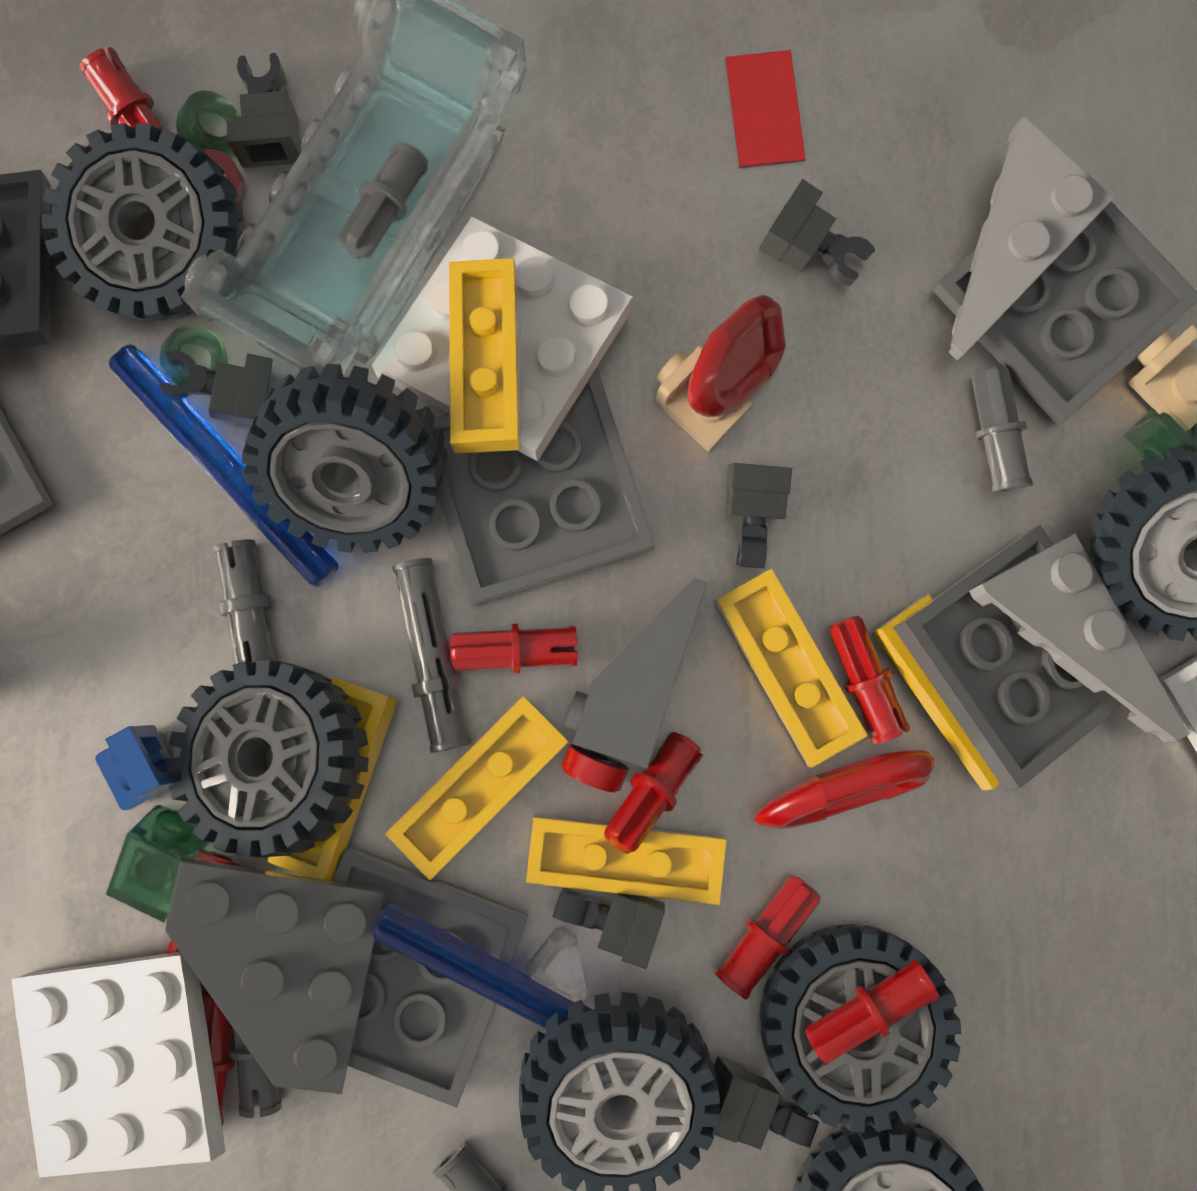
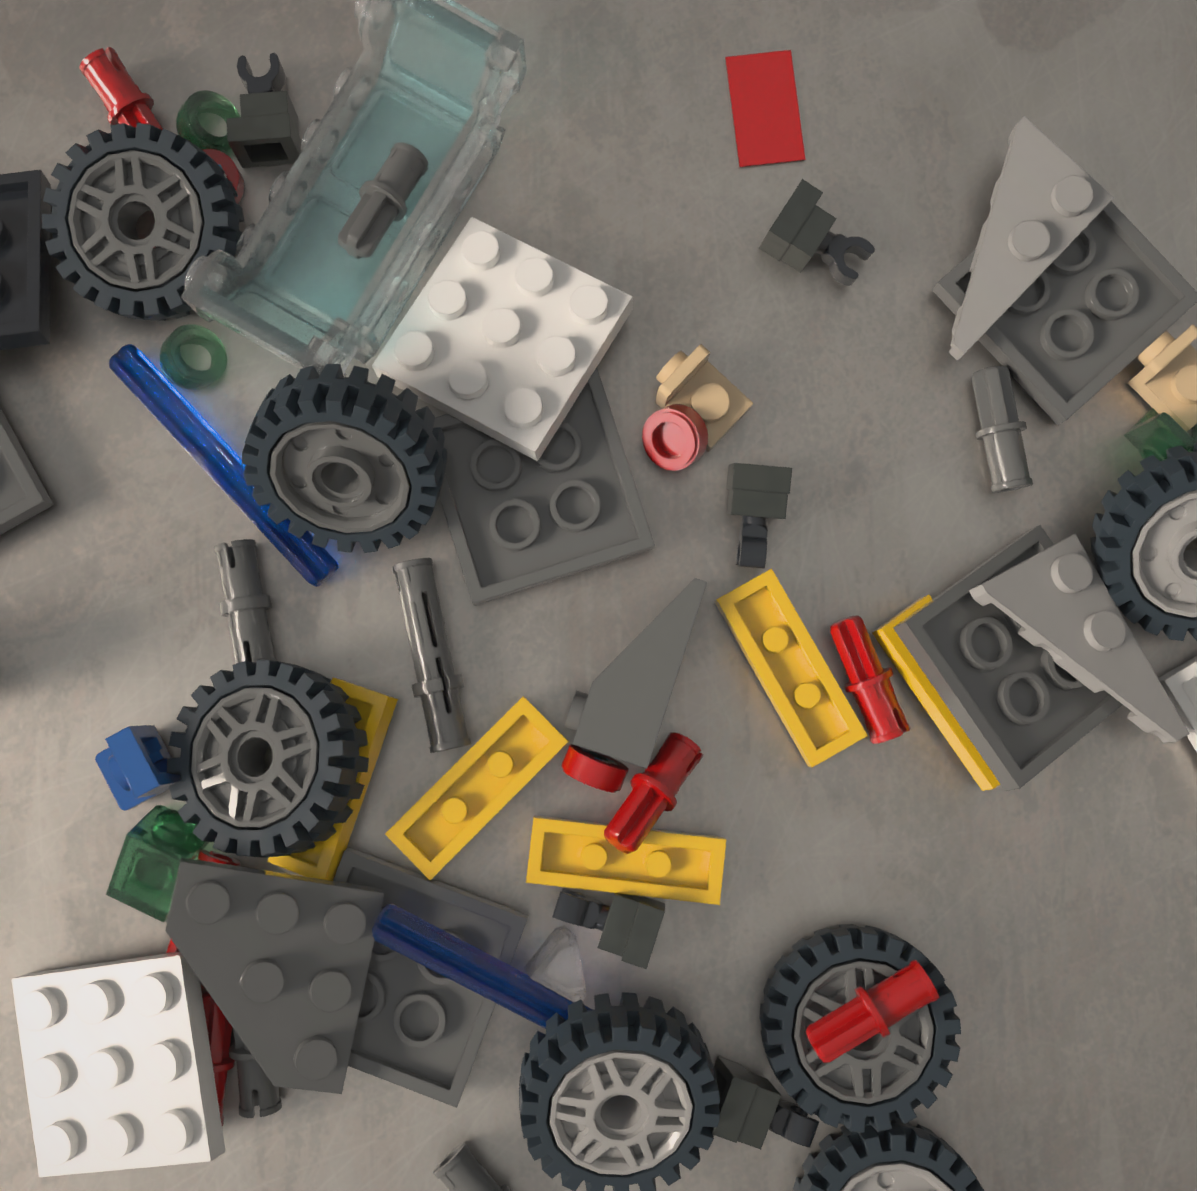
pearl dark grey piece [159,351,273,428] -> none
yellow plate [449,258,521,454] -> none
red axle [450,623,578,674] -> none
red piece [688,295,786,418] -> none
red axle [715,875,821,1000] -> none
red piece [754,750,934,829] -> none
none -> tile [642,404,708,471]

